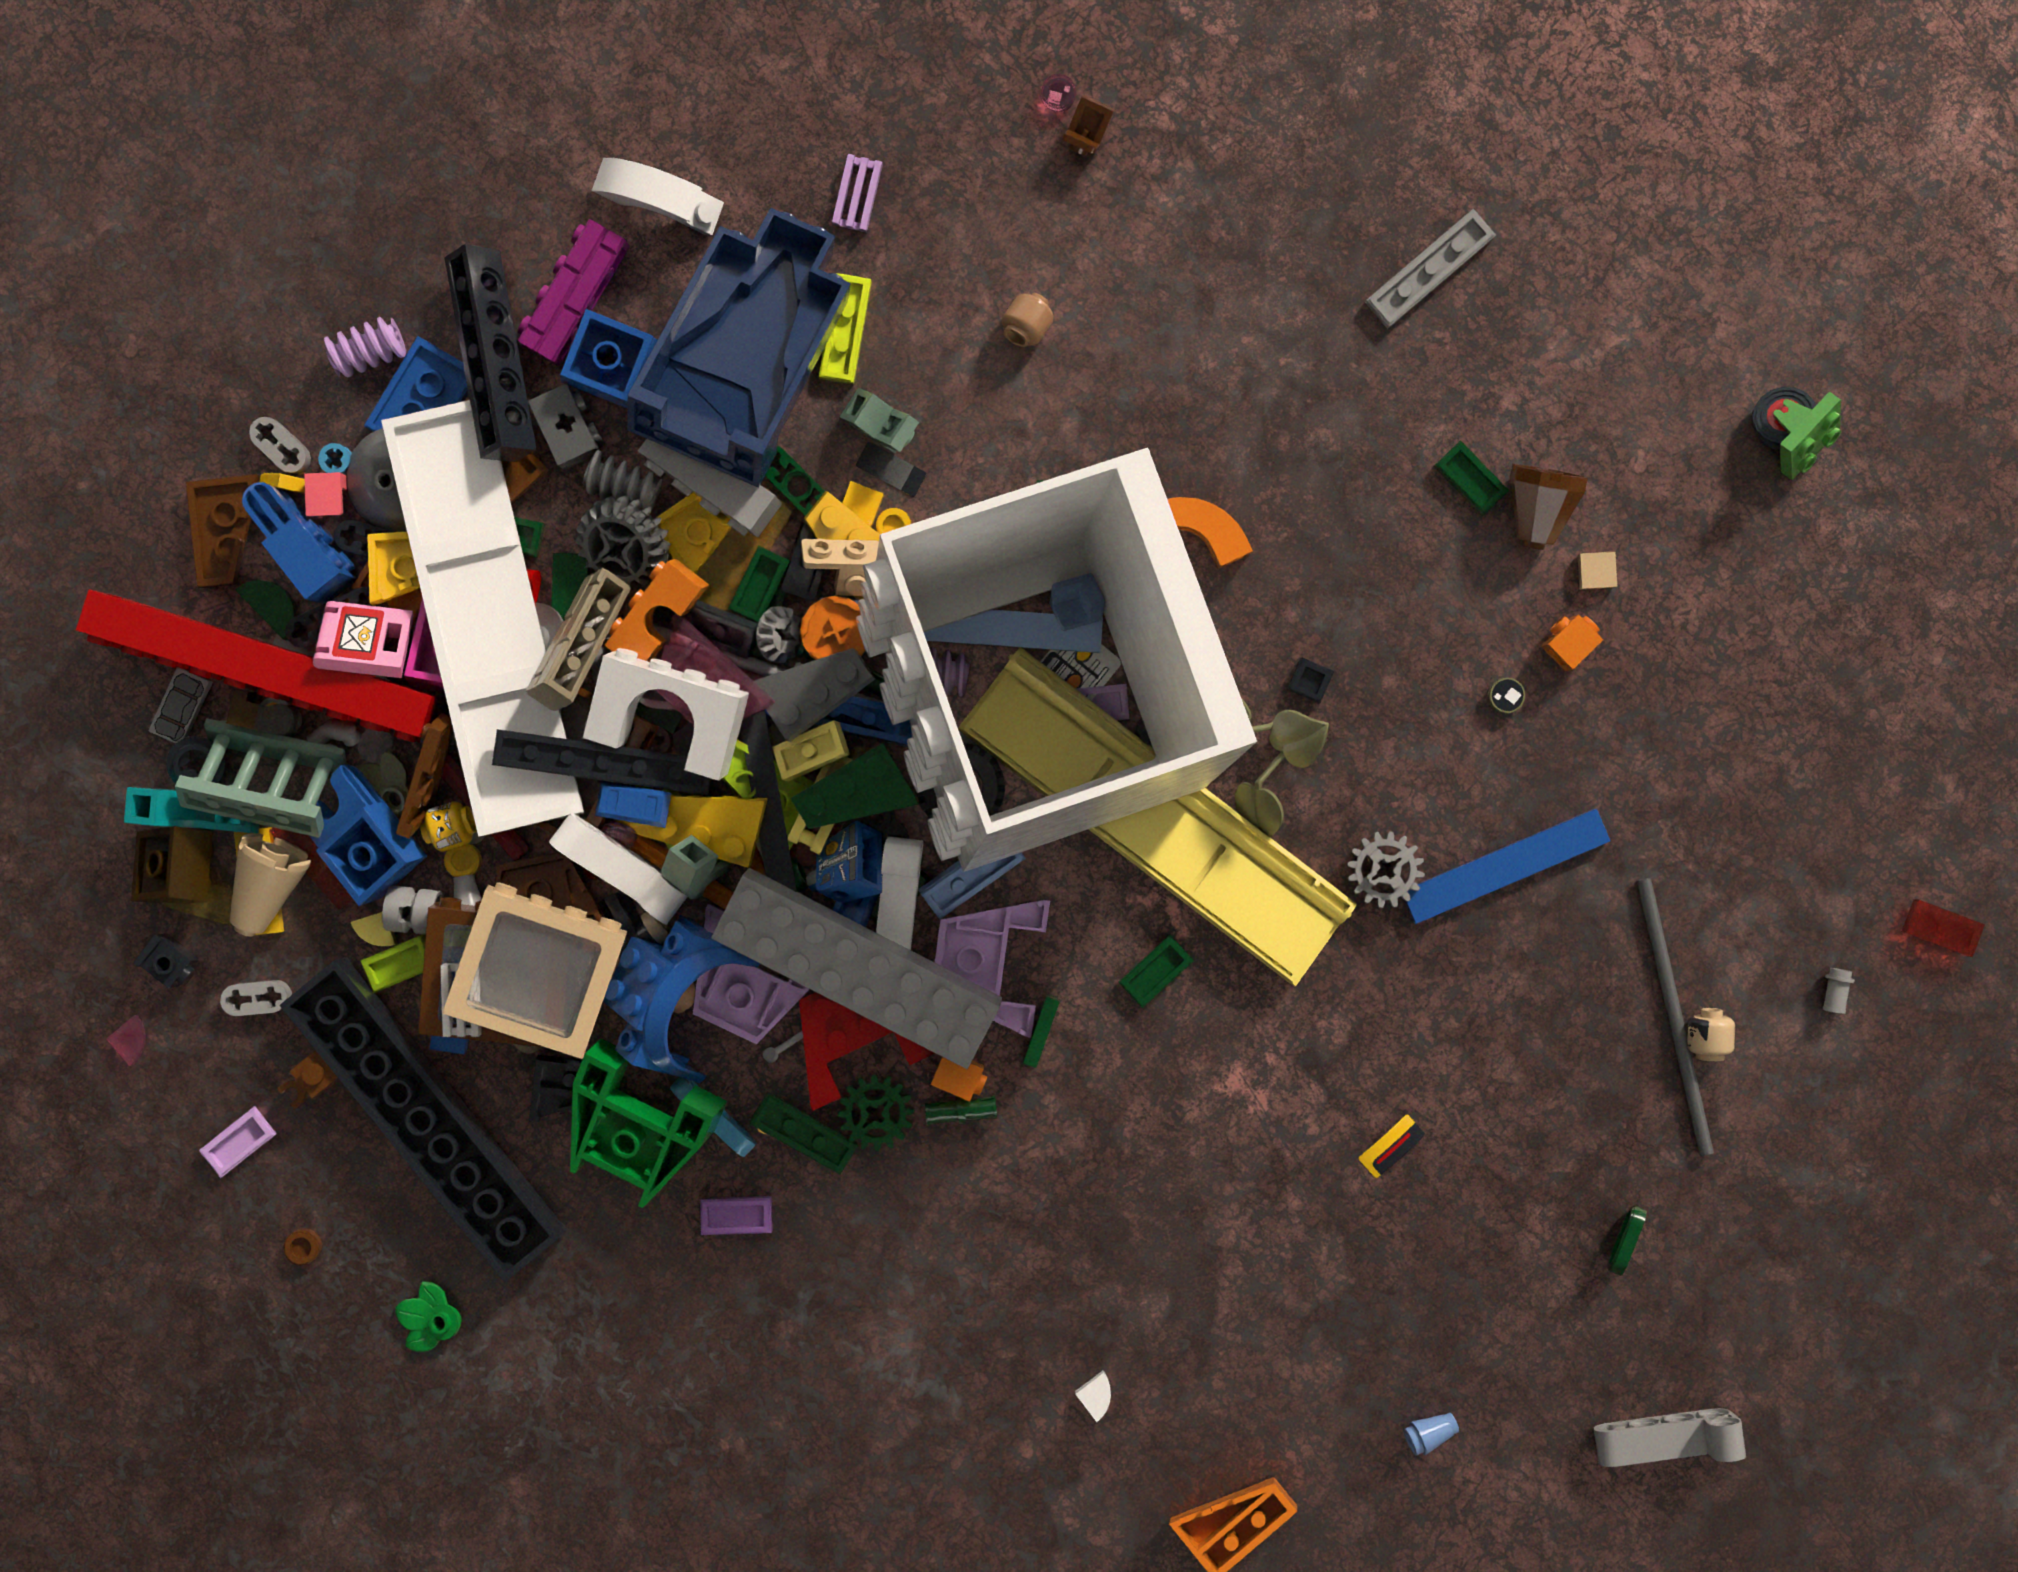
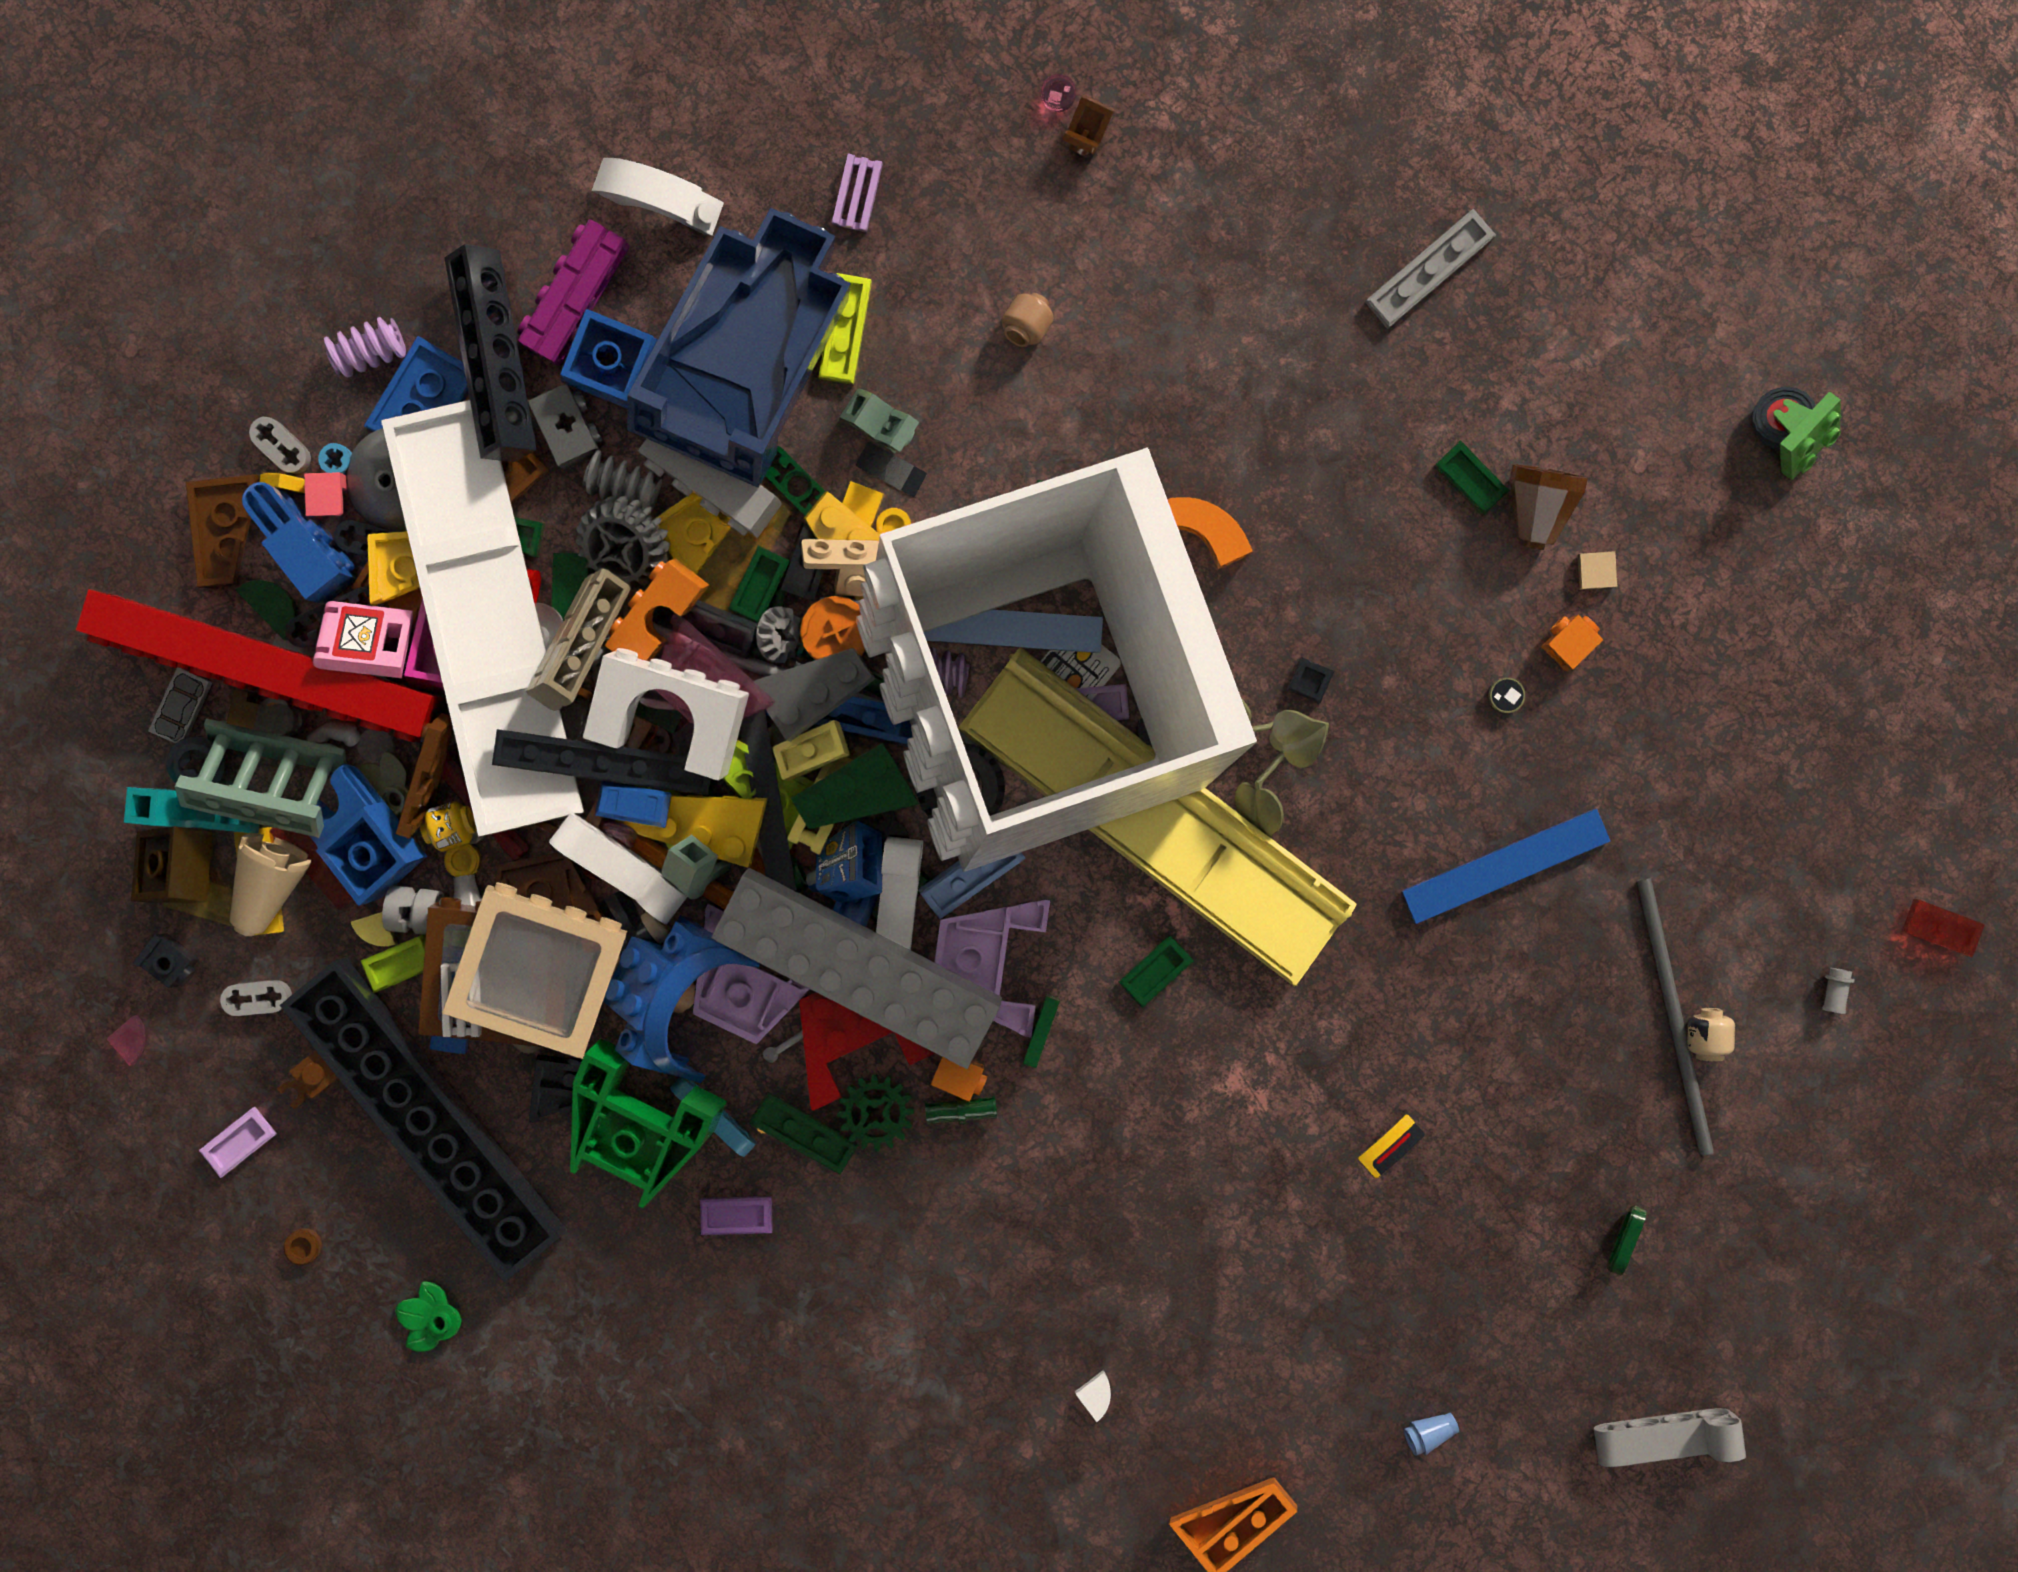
medium blue panel [1049,573,1105,631] -> none
light grey gear [1347,831,1425,908] -> none

